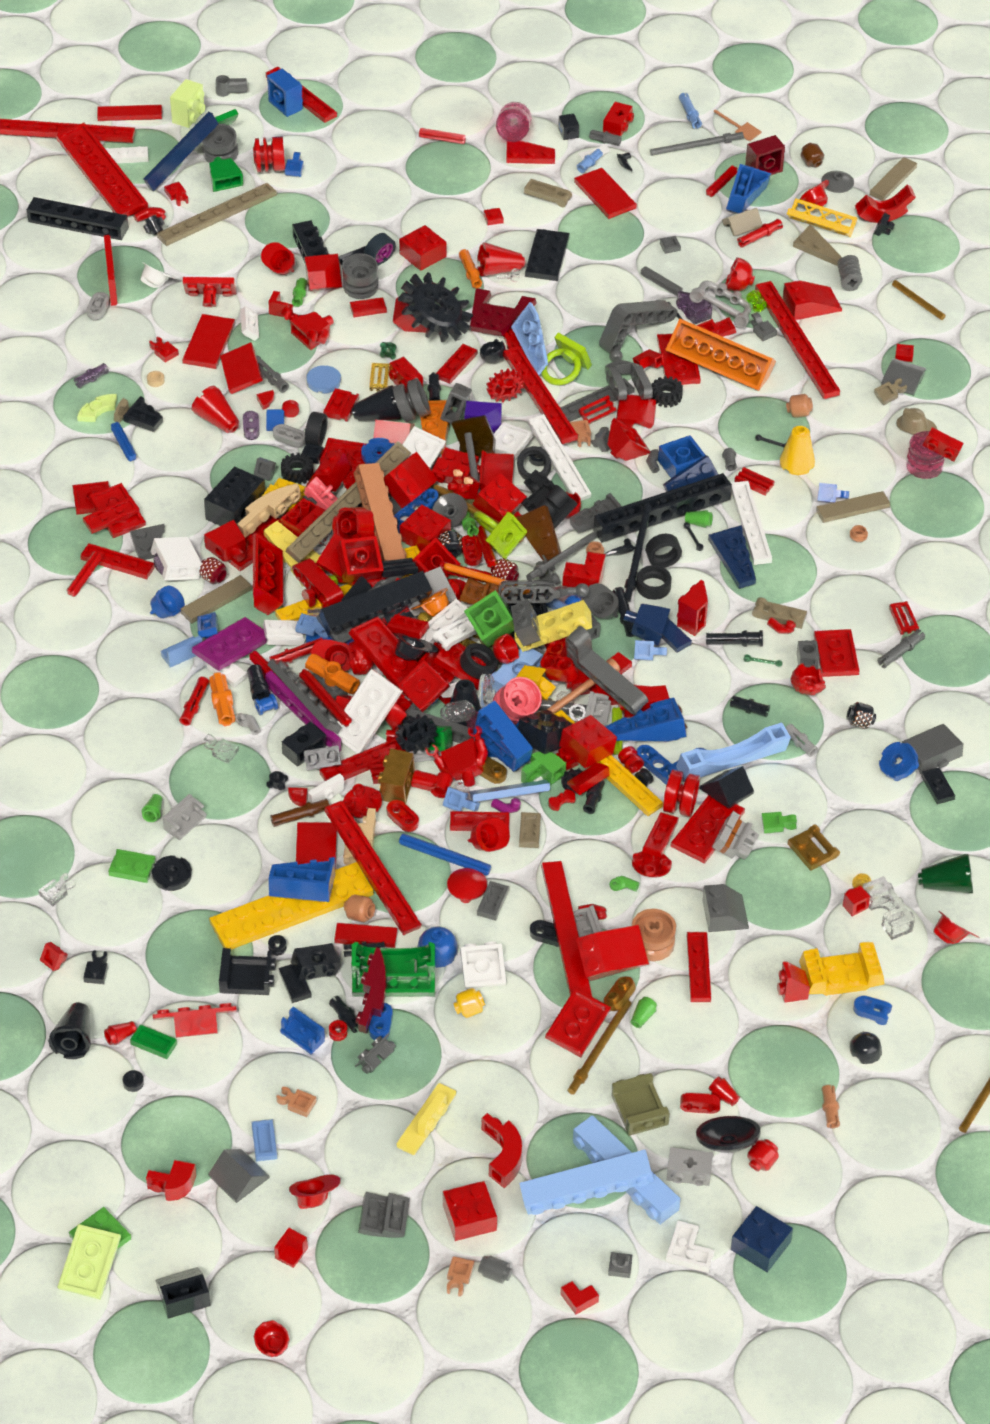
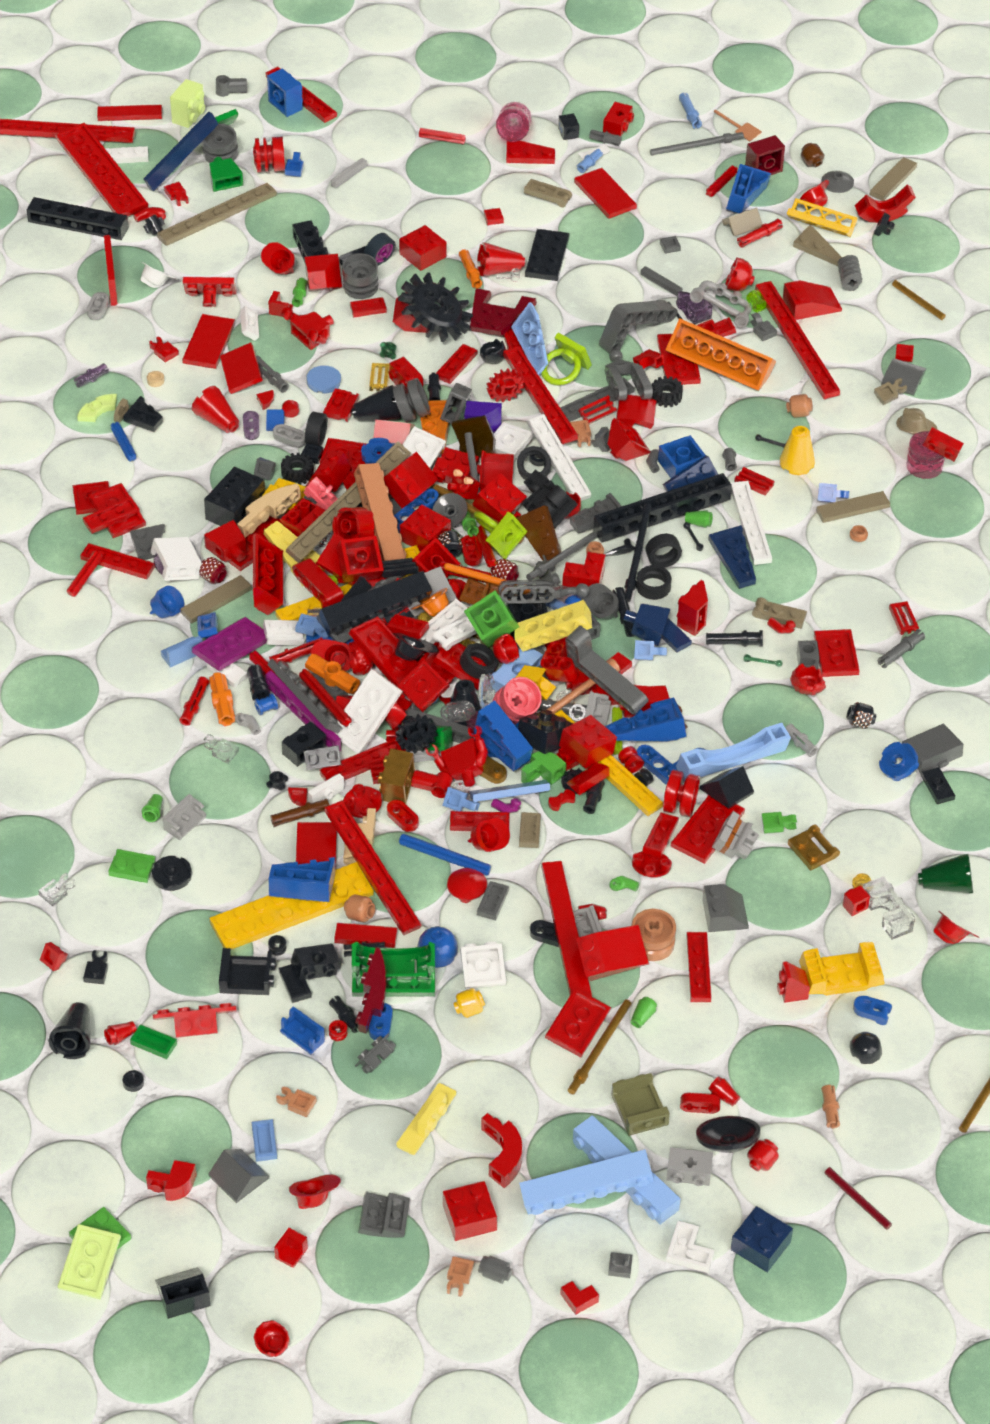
red tile [302,589,316,607] -> none
dark grey brick [511,600,541,647] -> none
pearl gold plate [603,977,636,1011] -> none
black bar [617,152,633,172] -> none
black pin [730,695,770,717] -> none
none -> light grey axle [331,158,368,188]
none -> dark red bar [824,1167,892,1230]

